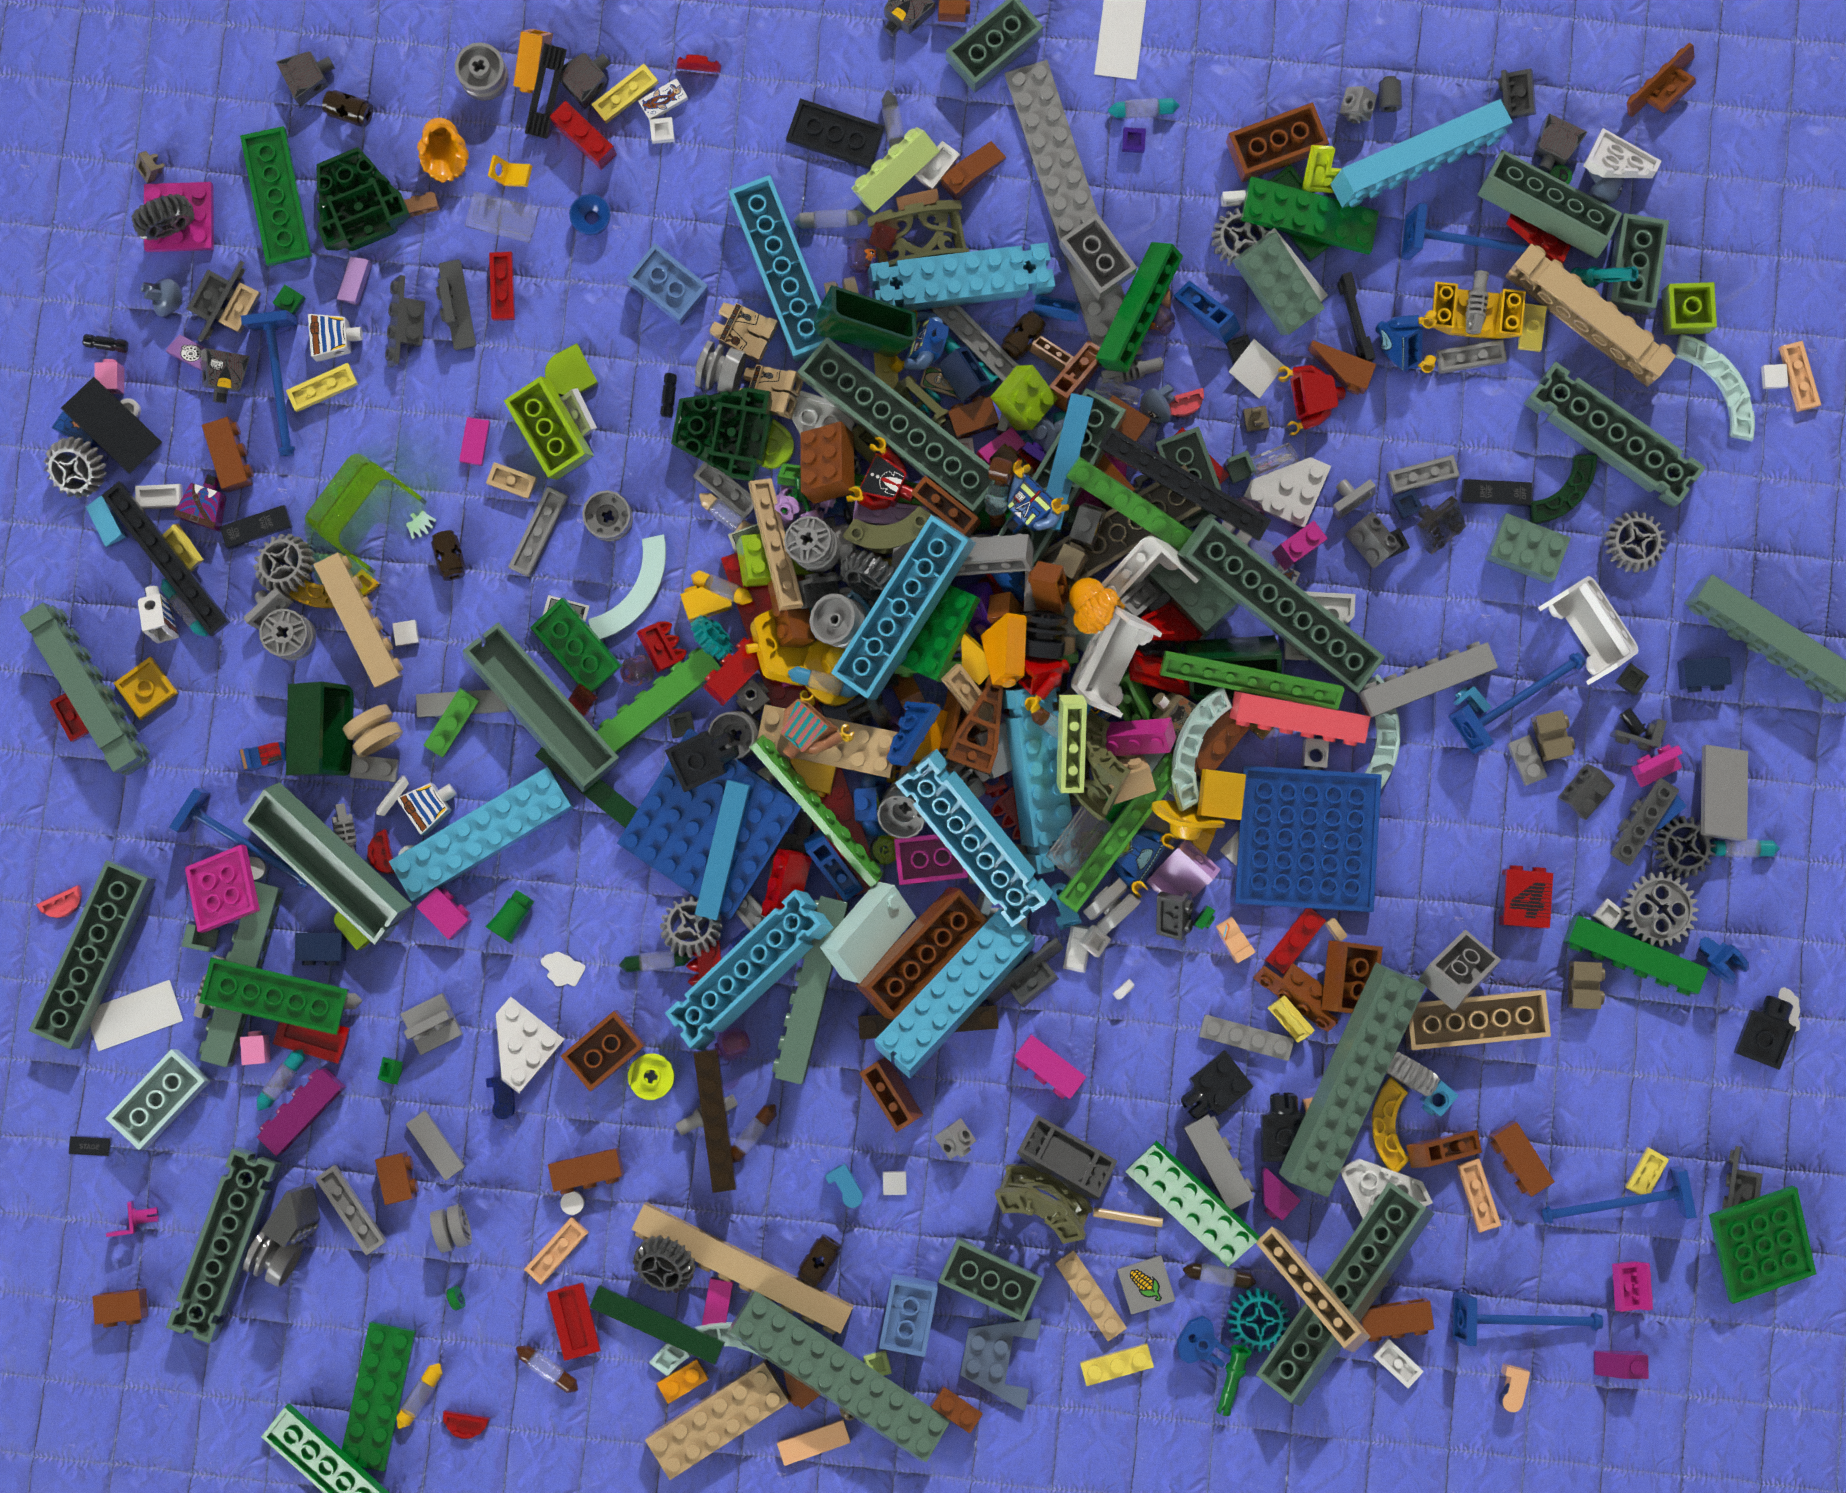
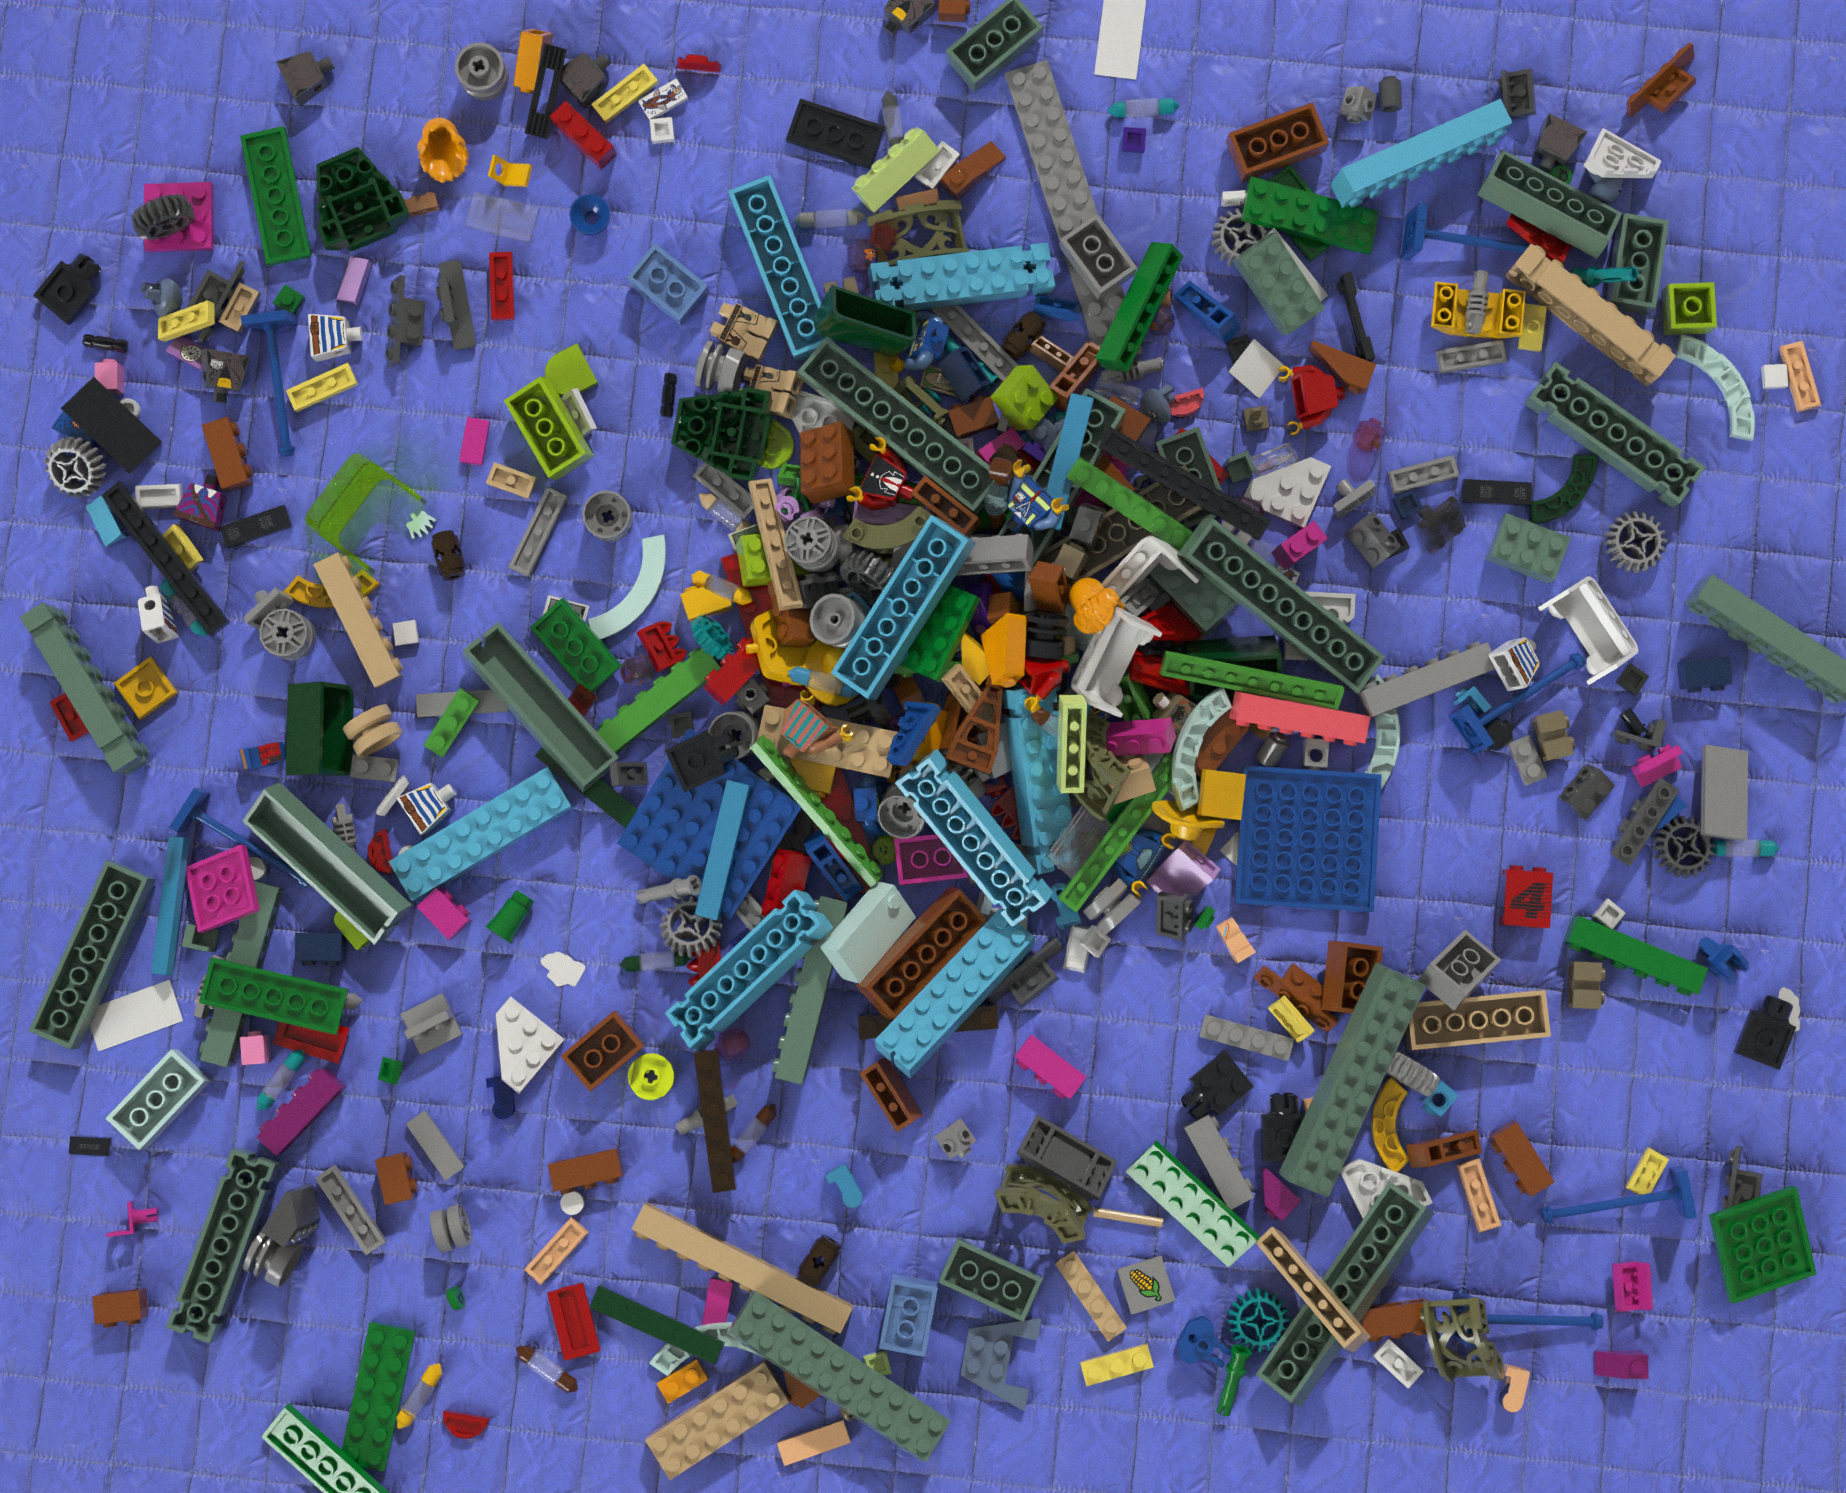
coral tile [36,885,82,918] -> none
dark tan tile [135,151,165,184] -> none
light grey gear [253,533,316,595] -> none
dark brown piece [322,90,373,127] -> none
dark grey gear [632,1235,696,1294] -> none
white slope [883,1171,907,1195] -> none
dark orange brick [930,1385,983,1433] -> none
white tile [1112,979,1135,1000] -> none
piece [1183,1263,1256,1289] -> none
red plate [1265,908,1326,974] -> none
neon yellow plate [1302,145,1341,193] -> none
tan tile [1324,918,1347,941] -> none
blue torso [1375,310,1437,373] -> none
light grey gear [1621,872,1699,947] -> none
none -> black plate [33,253,102,325]
none -> dark azure tile [151,836,190,976]
none -> light yellow plate [158,300,215,342]
none -> dark grey plate [609,762,649,786]
none -> light grey pin [636,875,702,904]
none -> dark grey brick [1256,731,1289,767]
none -> clear pink head [1352,418,1386,453]
none -> olive fence [1420,1297,1504,1382]
none -> black head [1484,718,1514,751]
none -> white torso [1488,637,1539,691]

